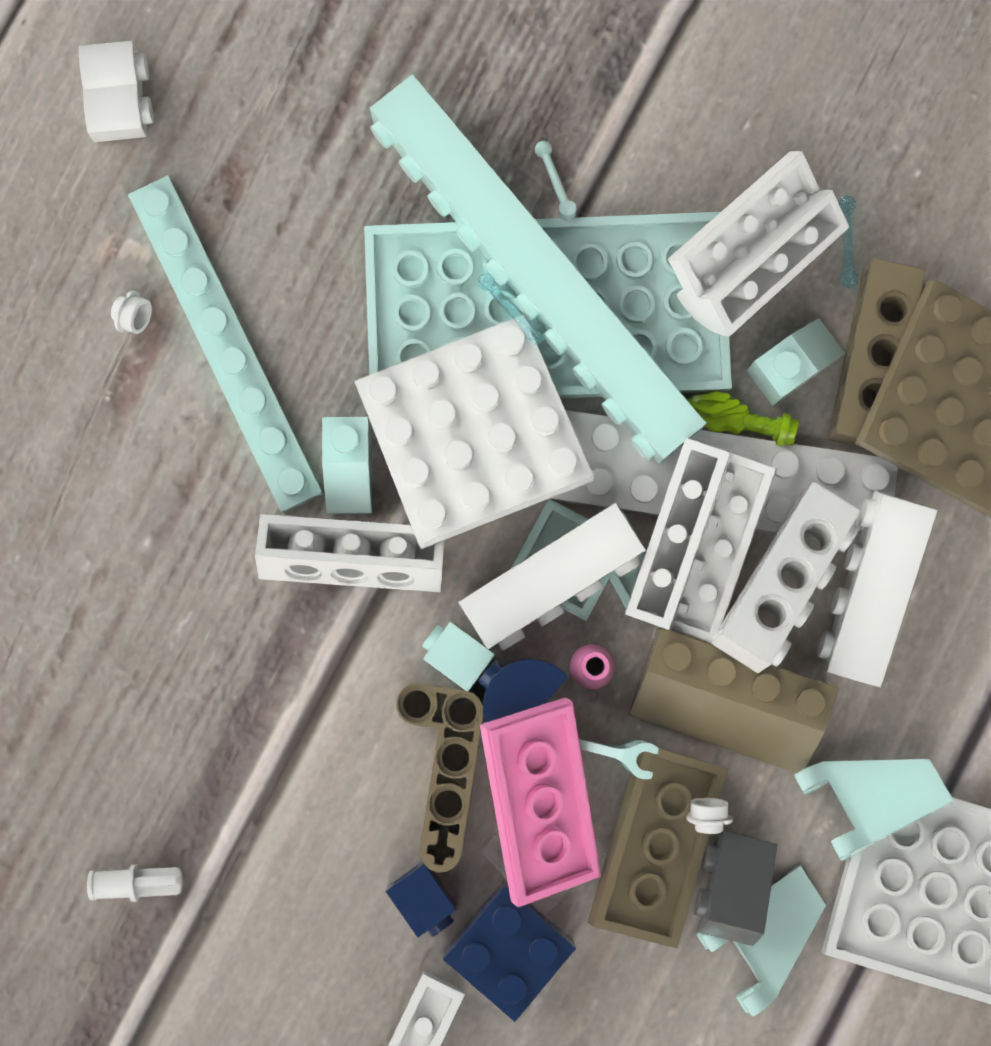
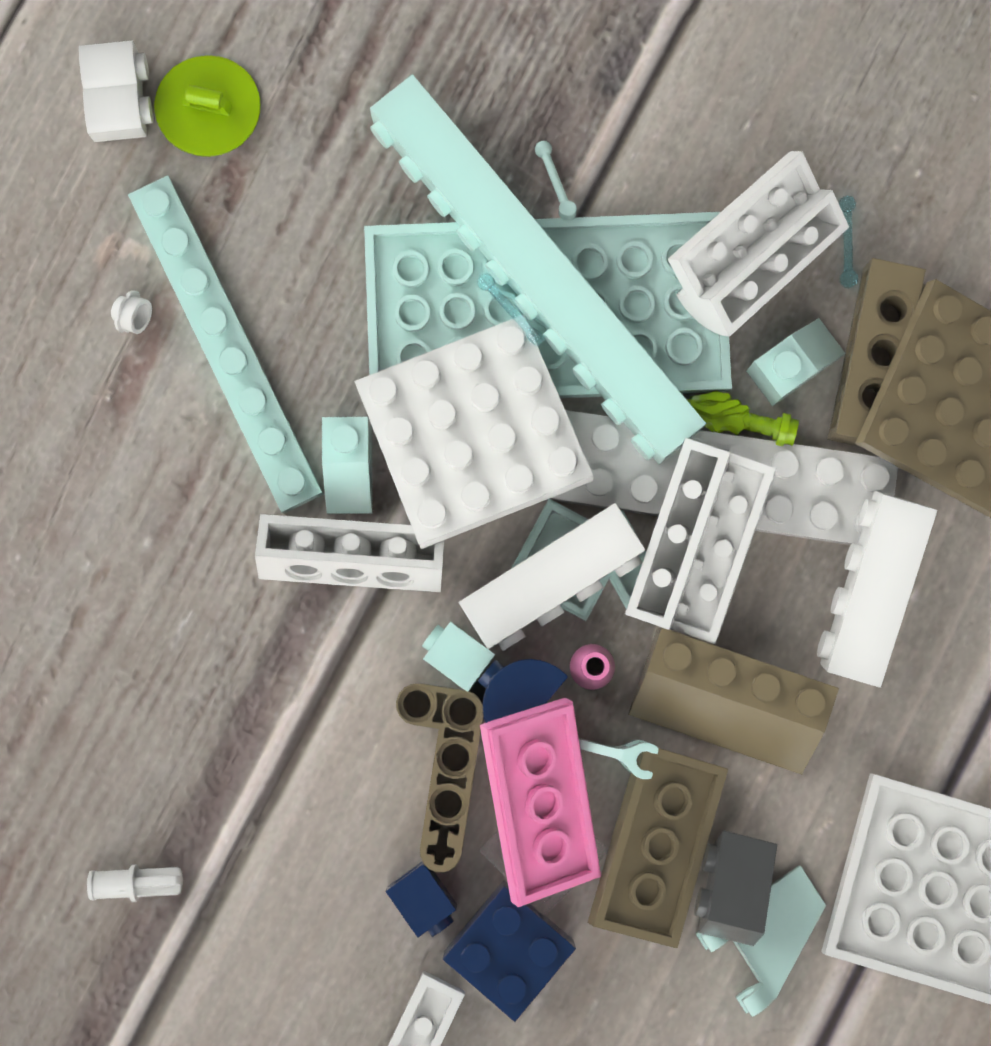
white plate [686,798,733,834] -> none
white brick [711,481,861,673] -> none
light aqua flag [794,759,954,861] -> none
none -> lime shield [154,55,261,157]

